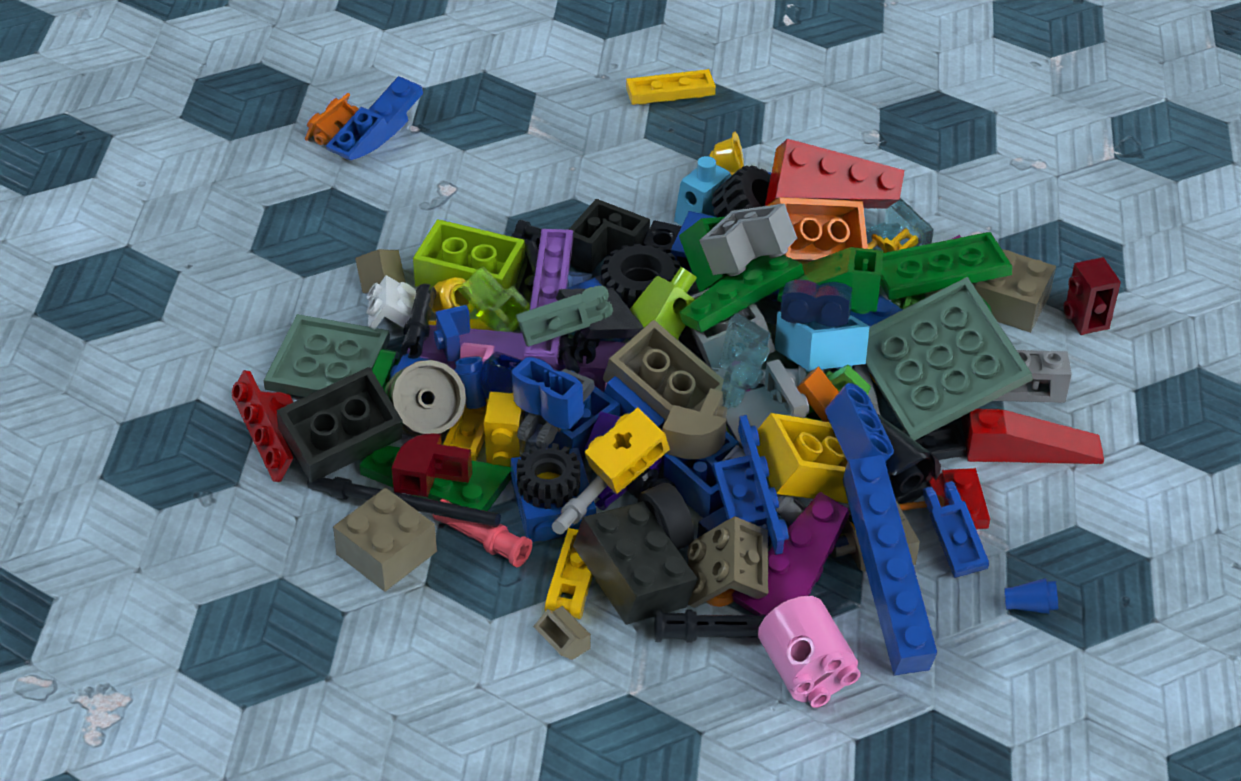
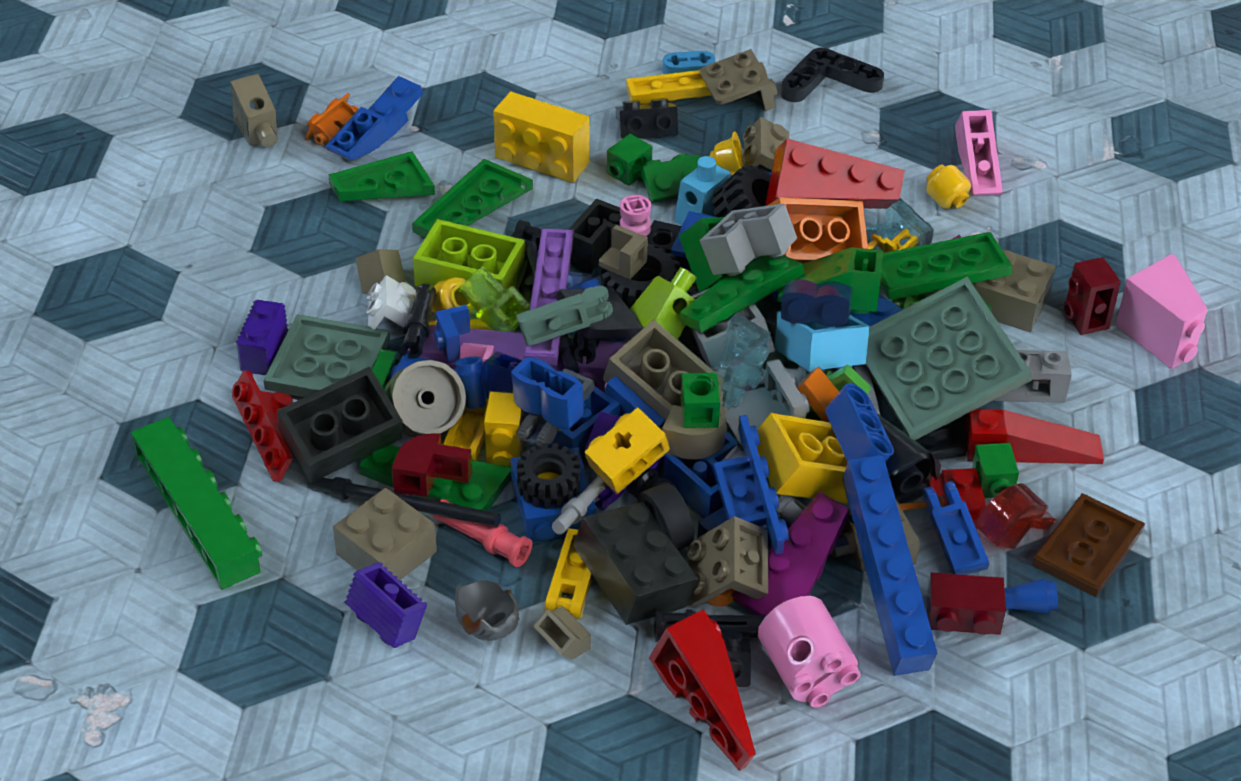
none -> green brick [131,416,262,590]
none -> dark tan torso [230,73,278,147]
none -> dark purple brick [236,300,289,375]
none -> green wing [328,151,435,201]
none -> dark purple brick [344,562,427,648]
none -> green wing [412,159,533,238]
none -> dark grey hair [455,580,520,641]
none -> yellow brick [493,91,590,183]
none -> dark tan panel [599,225,648,279]
none -> green brick [606,134,653,186]
none -> black bracket [615,98,679,139]
none -> bright pink wheel [620,195,652,237]
none -> green bracket [638,153,700,204]
none -> red wedge [649,609,756,771]
none -> dark azure beam [662,51,715,74]
none -> green brick [681,373,720,428]
none -> dark tan bracket [700,49,777,111]
none -> black bracket [722,631,751,687]
none -> dark tan bracket [743,117,789,170]
none -> black beam [781,48,884,102]
none -> yellow head [926,164,971,209]
none -> dark red brick [927,572,1006,635]
none -> bright pink slope [955,110,1003,196]
none -> green brick [972,443,1019,498]
none -> clear red brick [974,483,1056,549]
none -> reddish brown tile [1032,493,1145,597]
none -> bright pink slope [1116,254,1207,369]

